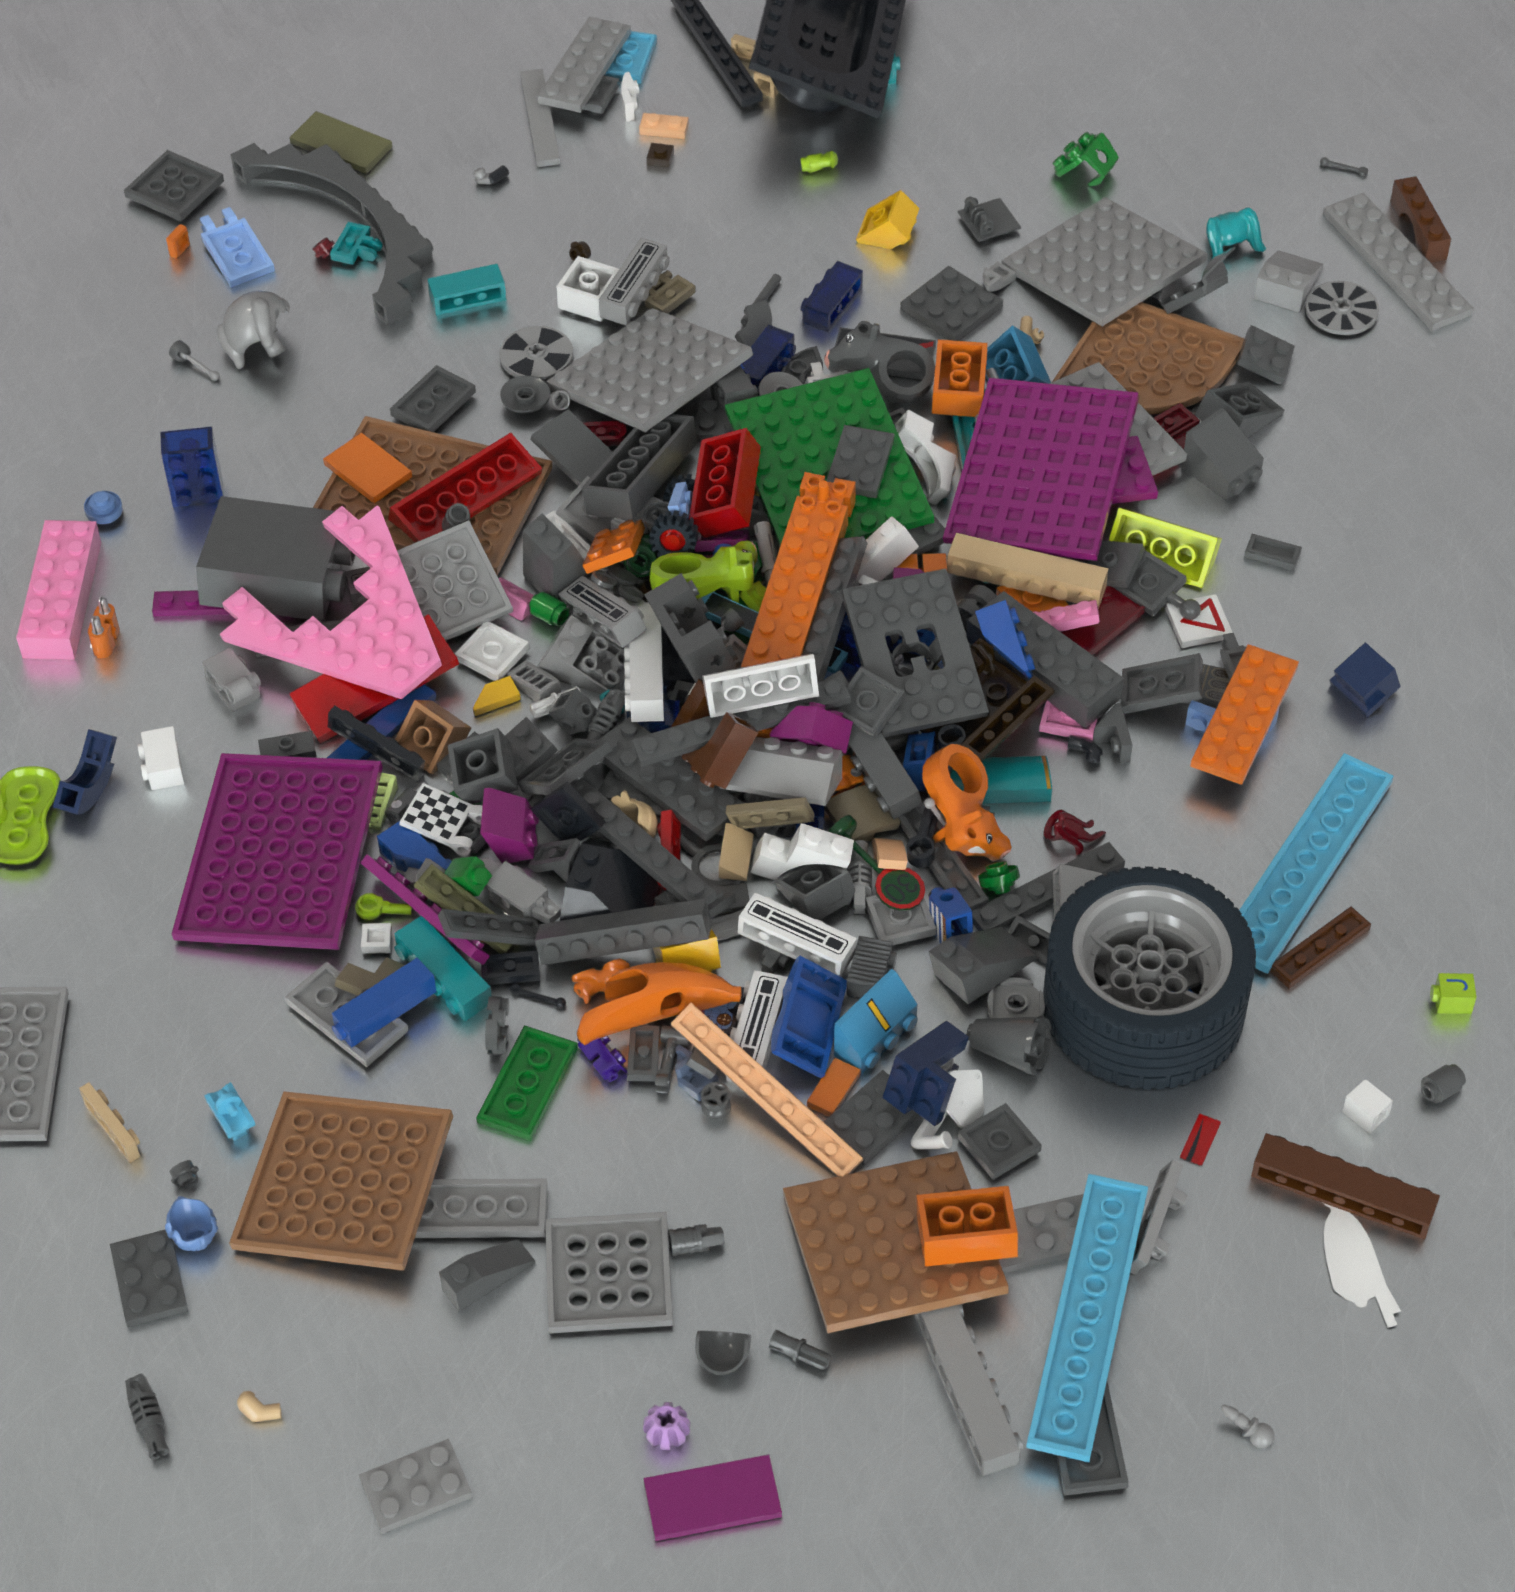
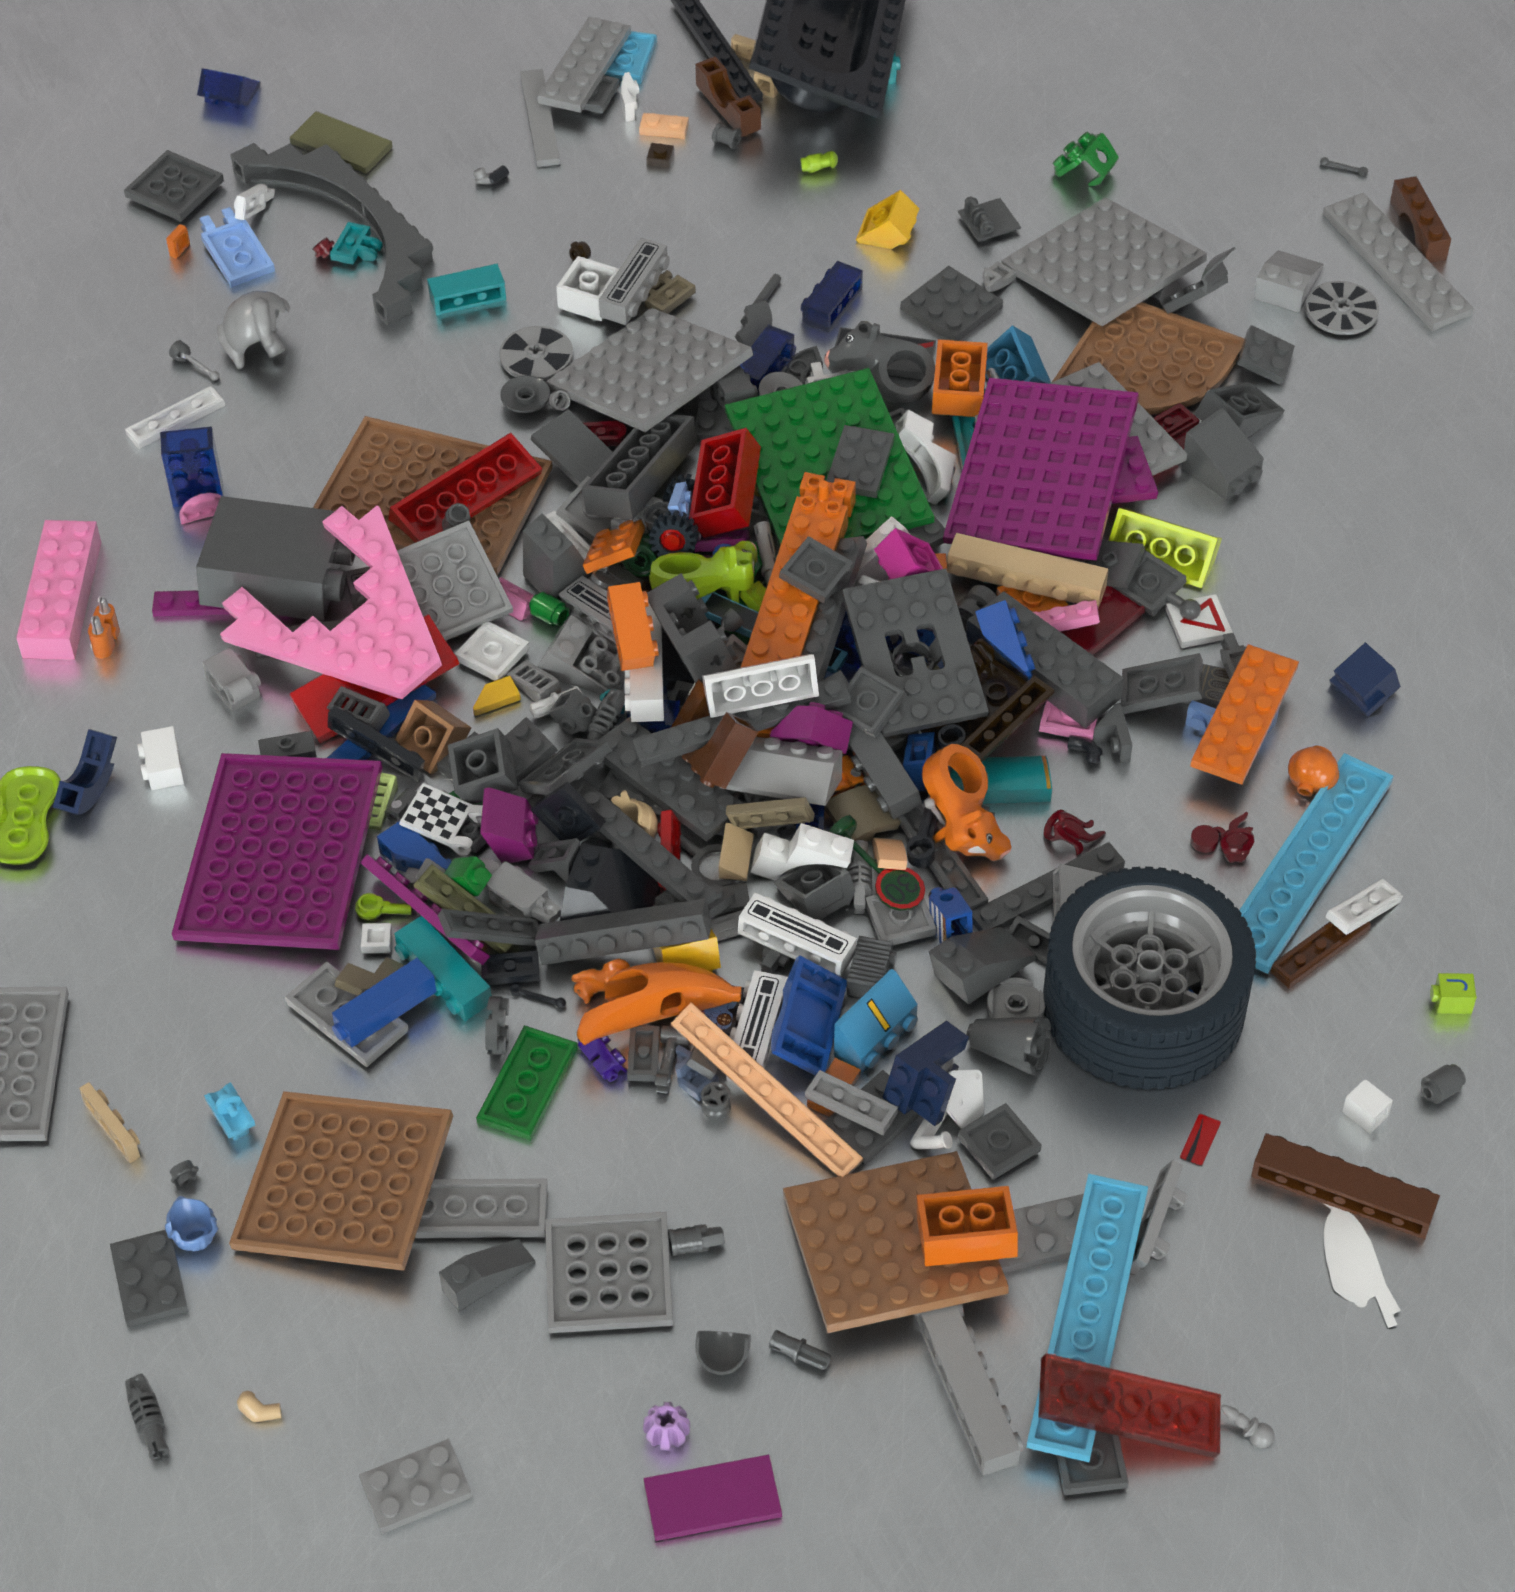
medium blue plate [84,491,123,524] -> none
orange tile [323,432,412,504] -> none
dark grey plate [390,365,476,432] -> none
green plate [978,861,1020,894] -> none
tan arm [1020,316,1044,345] -> none
teal hair [1206,207,1266,260] -> none
dark grey tile [1244,534,1302,571] -> none
none -> white tile [125,386,225,449]
none -> bright pink tile [179,493,221,524]
none -> clear blue slope [197,68,261,109]
none -> white hinge [234,184,275,220]
none -> dark grey slope [327,686,390,732]
none -> orange brick [607,582,659,671]
none -> reddish brown arch [695,57,761,137]
none -> dark grey bush [712,122,742,149]
none -> dark grey plate [779,536,853,603]
none -> light grey plate [805,1070,898,1135]
none -> dark pink slope [874,528,943,580]
none -> clear red plate [1038,1353,1221,1458]
none -> dark red tile [1190,825,1219,853]
none -> dark red piece [1214,812,1255,863]
none -> orange plant [1288,745,1339,797]
none -> white tile [1326,878,1403,935]

